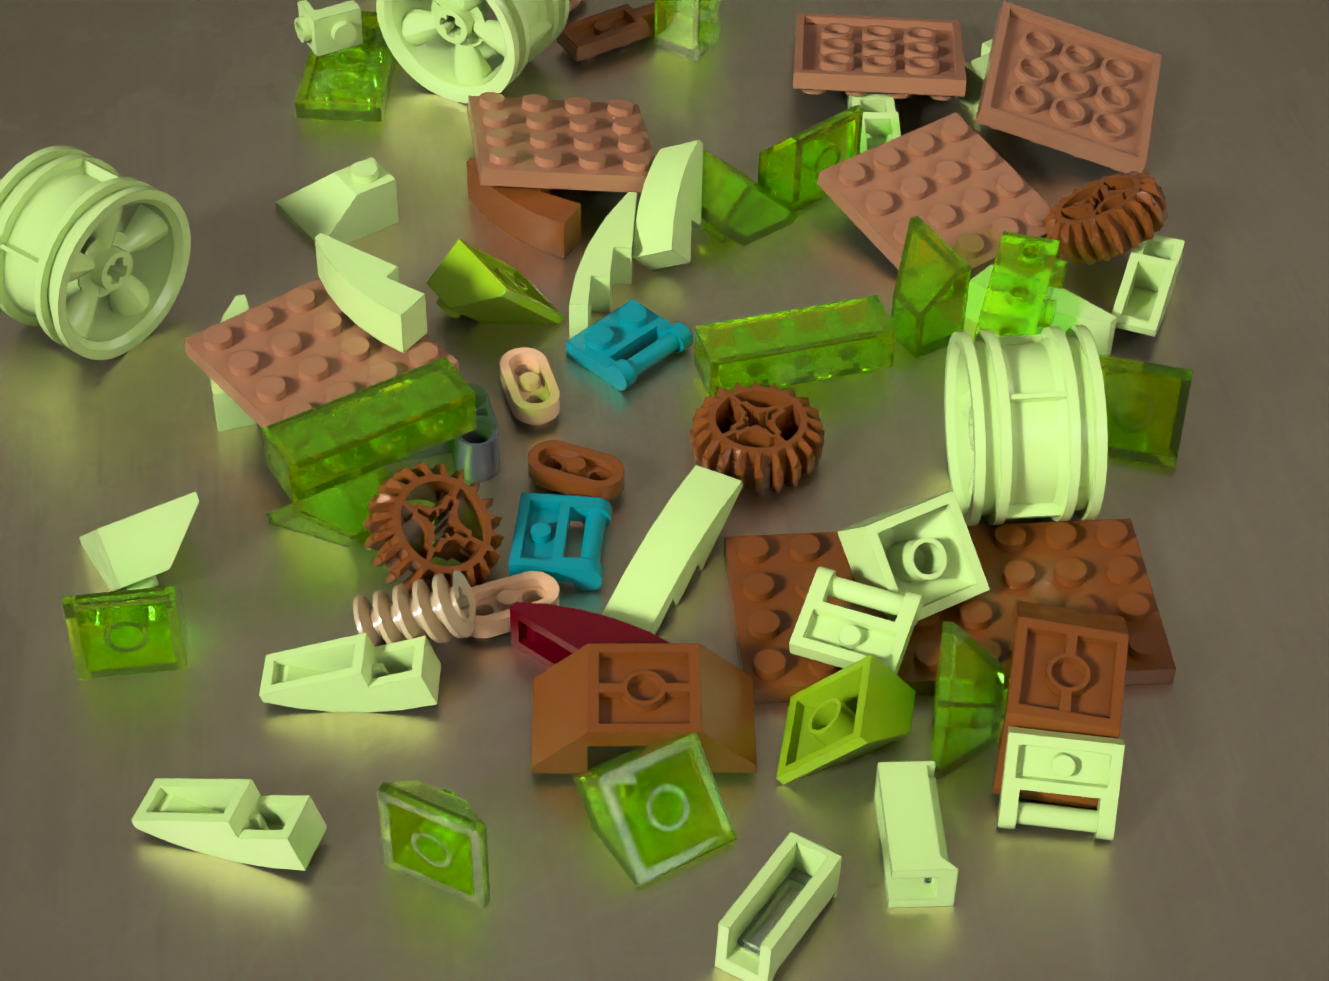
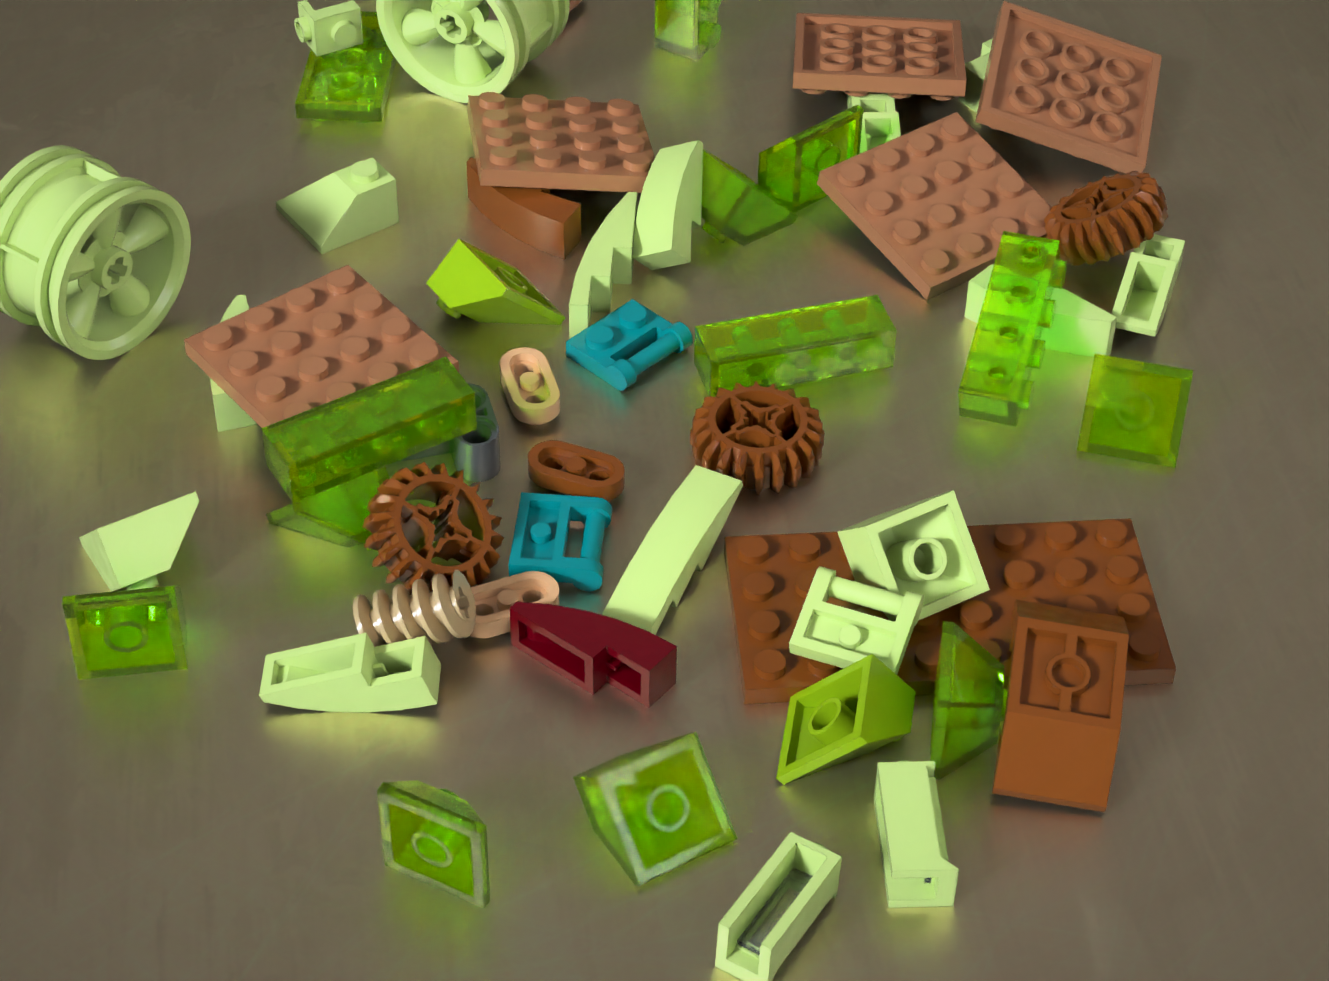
yellowish green slope [131,778,327,871] -> none
yellowish green slope [315,233,428,353] -> none
dark orange slope [531,643,757,774] -> none
dark orange hinge [557,0,669,62] -> none
clear neon green slope [888,216,971,358] -> none
yellowish green wheel [944,325,1108,526] -> none
yellowish green plate [997,726,1125,840] -> none

